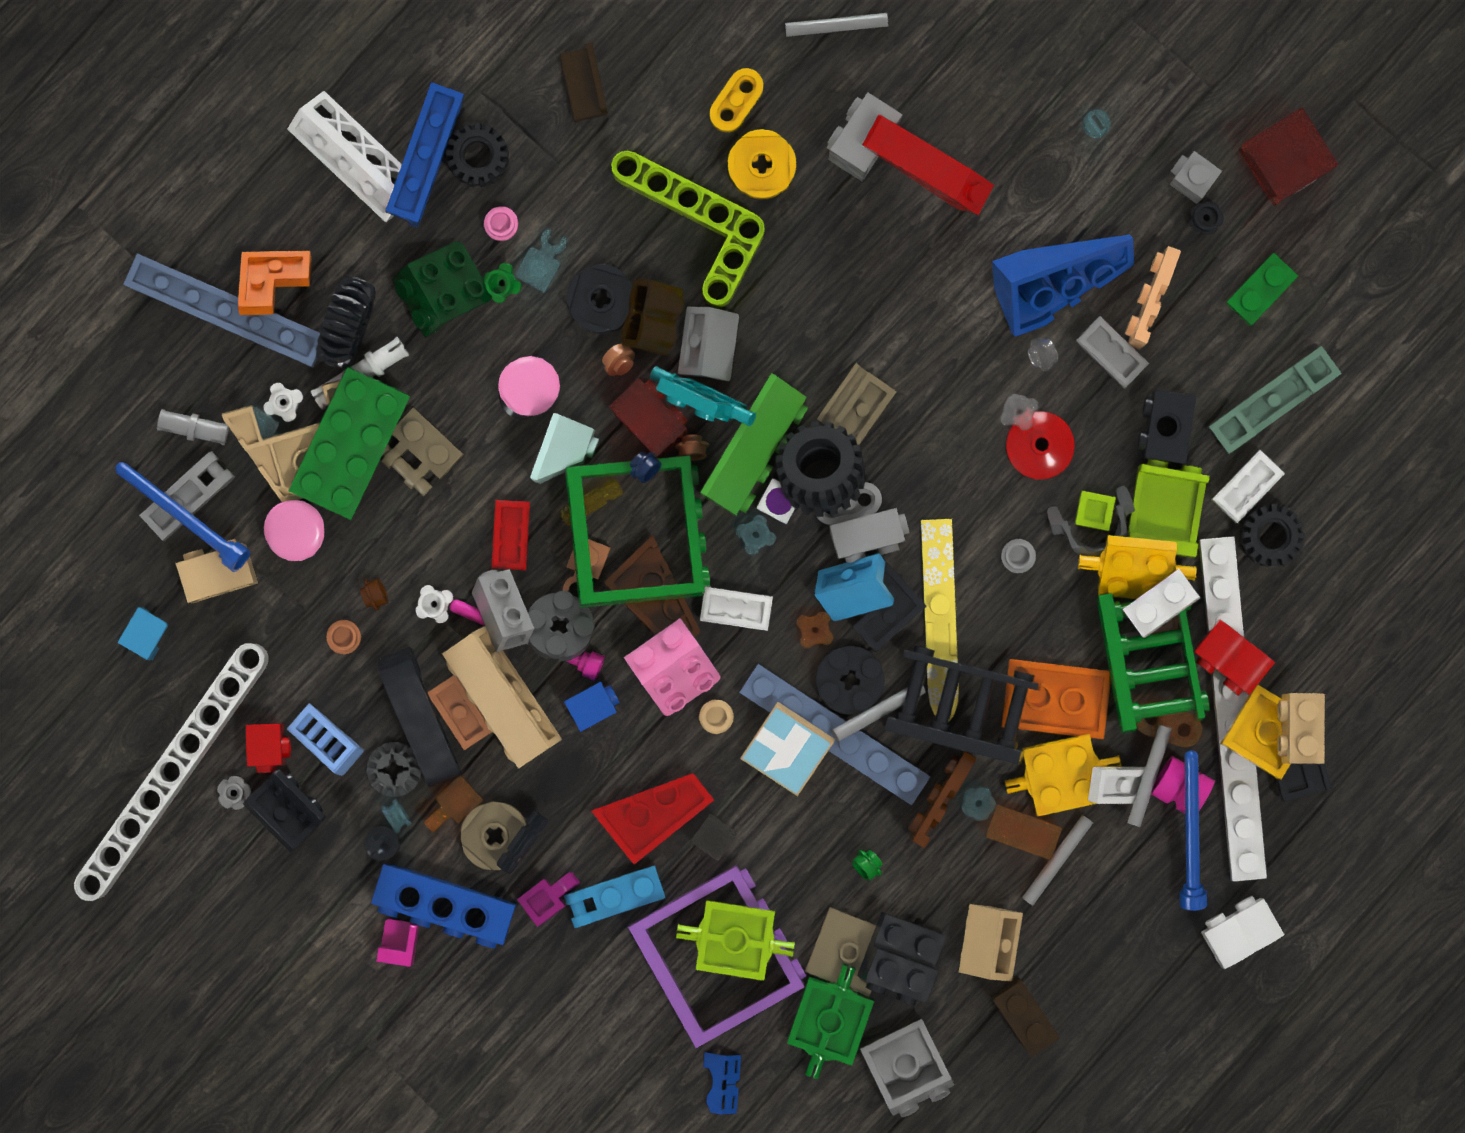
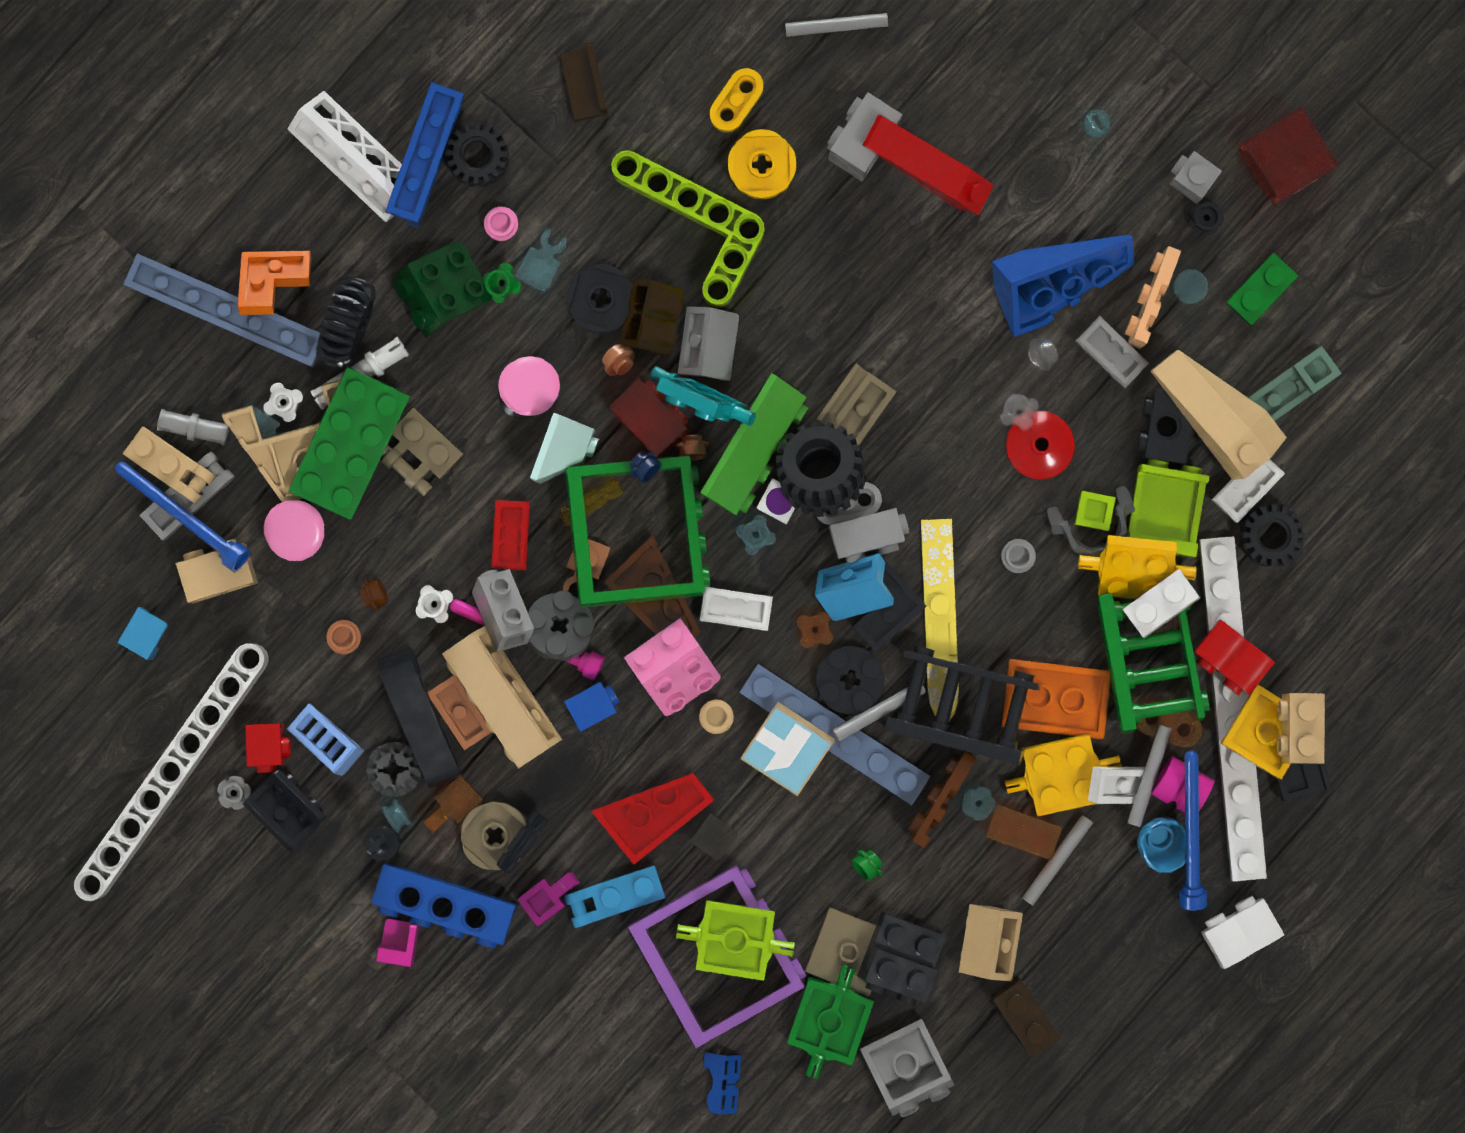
none -> tan plate [123,426,216,504]
none -> dark azure hair [1137,817,1186,873]
none -> tan wedge [1151,350,1287,480]
none -> clear light blue plate [1173,270,1208,304]

